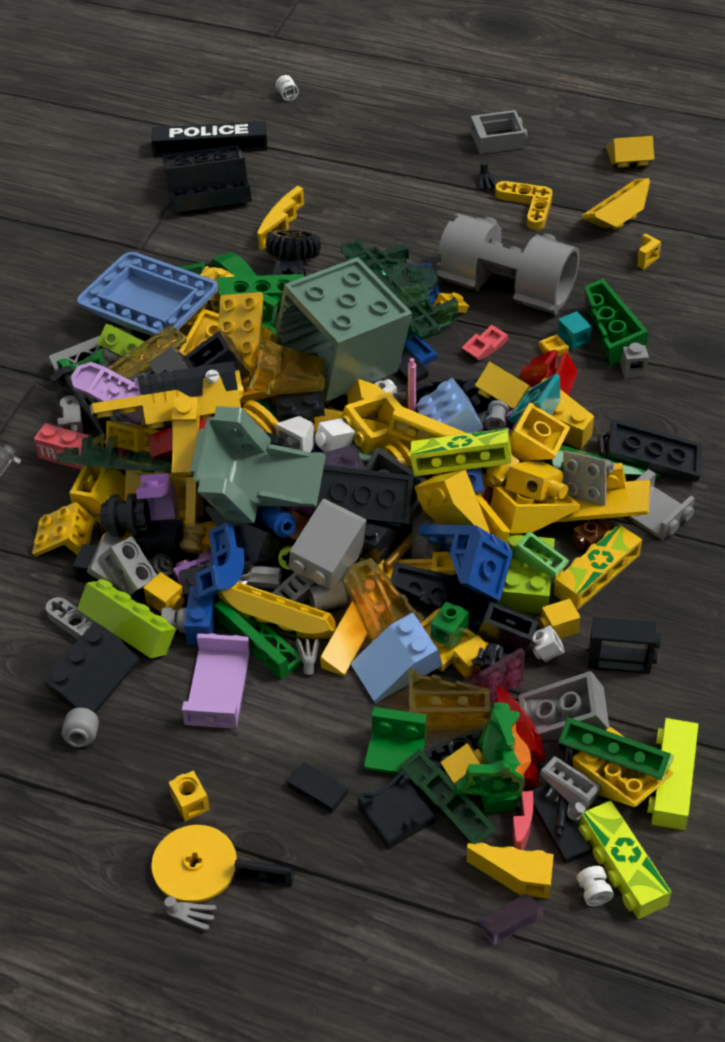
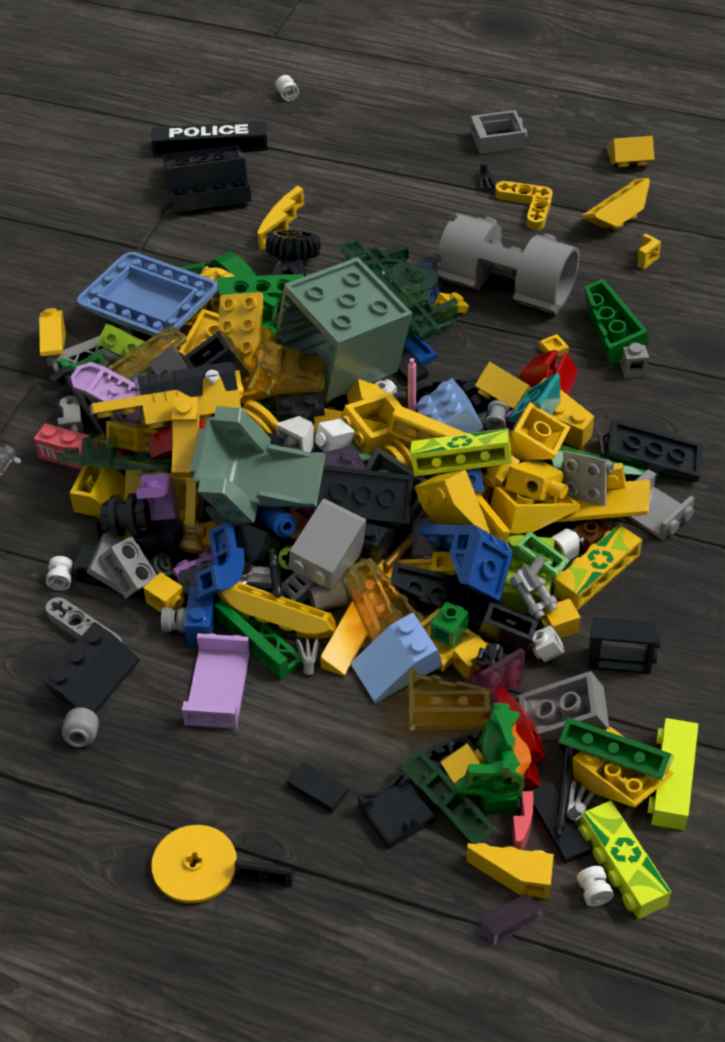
yellow bracket [32,502,94,556] -> none
lime brick [77,579,176,658] -> none
light grey piece [164,896,217,930] -> none
yellow brick [168,771,210,821] -> none
green bracket [364,707,427,775] -> none
coral slope [462,325,509,360] -> none
light grey slope [540,756,601,812] -> none
teal brick [557,312,592,350] -> none
none -> yellow slope [39,308,66,356]
none -> white wheel [46,556,73,590]
none -> black piece [267,548,282,598]
none -> light grey piece [510,556,558,620]
none -> white plate [551,529,580,560]

